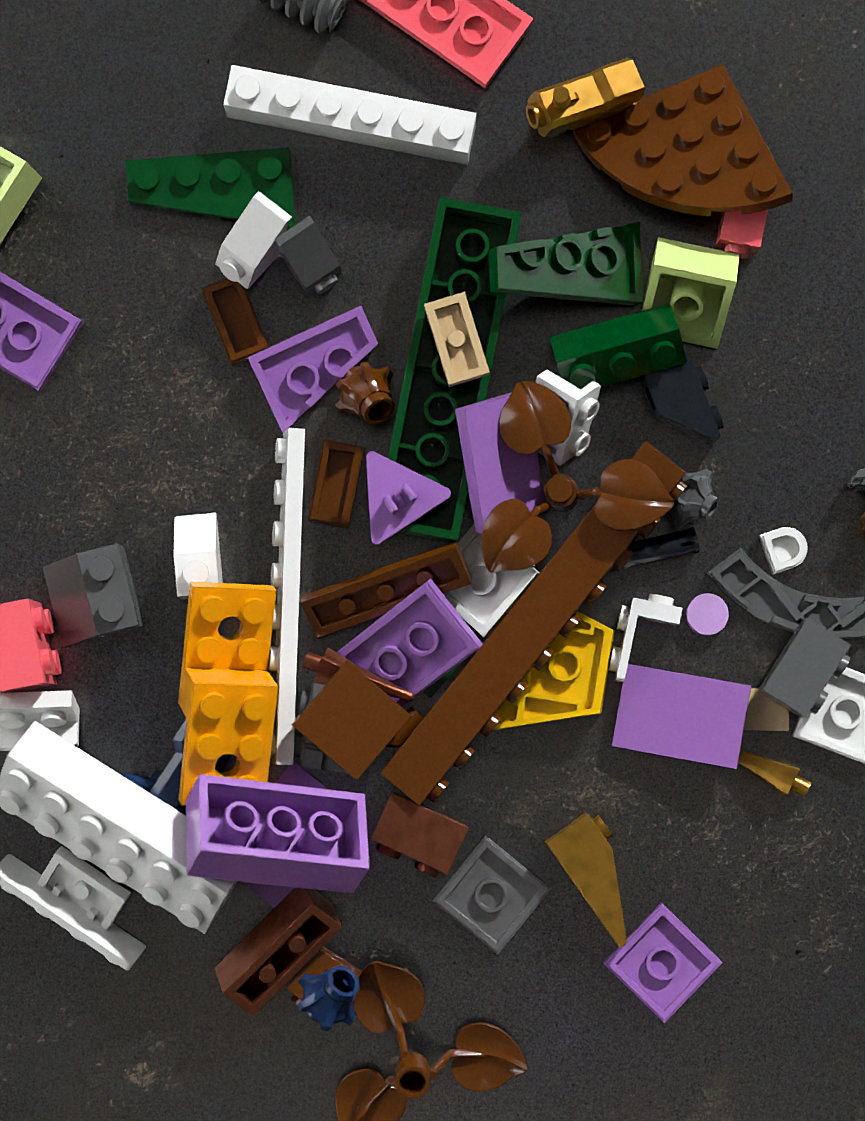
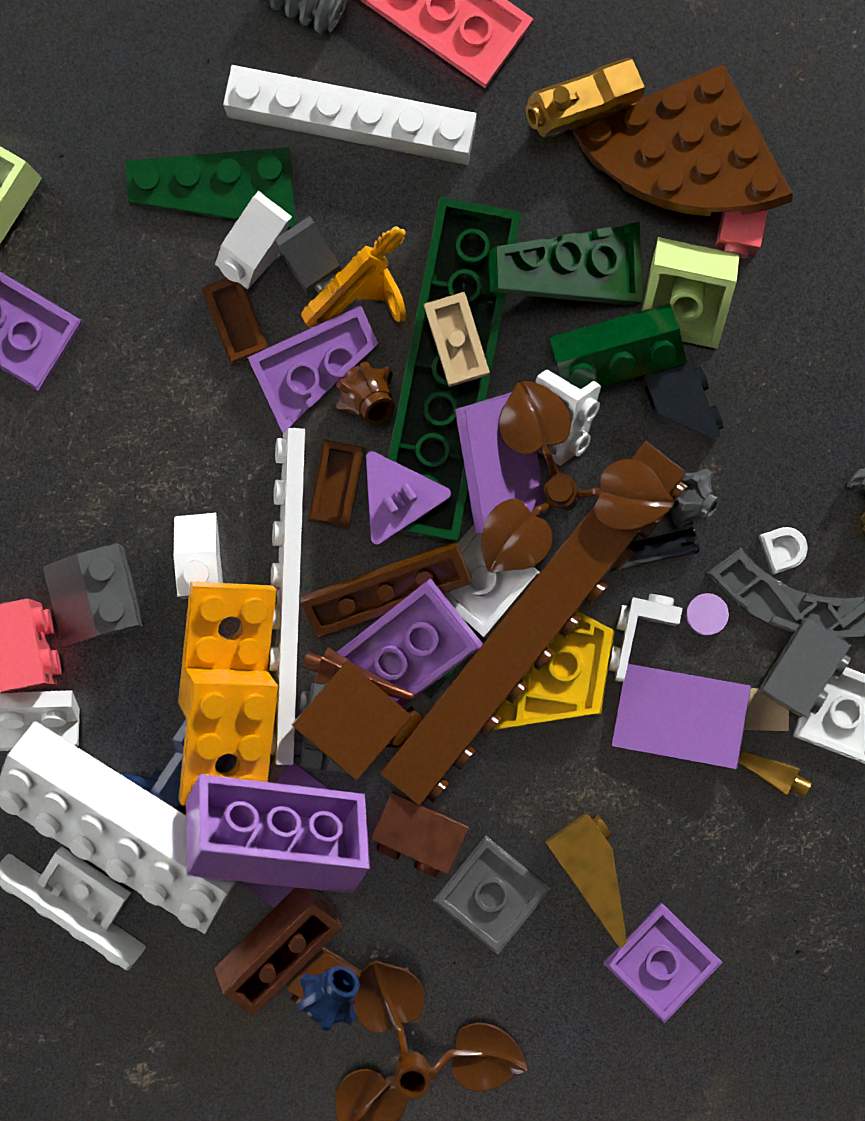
none -> light orange piece [301,226,406,327]

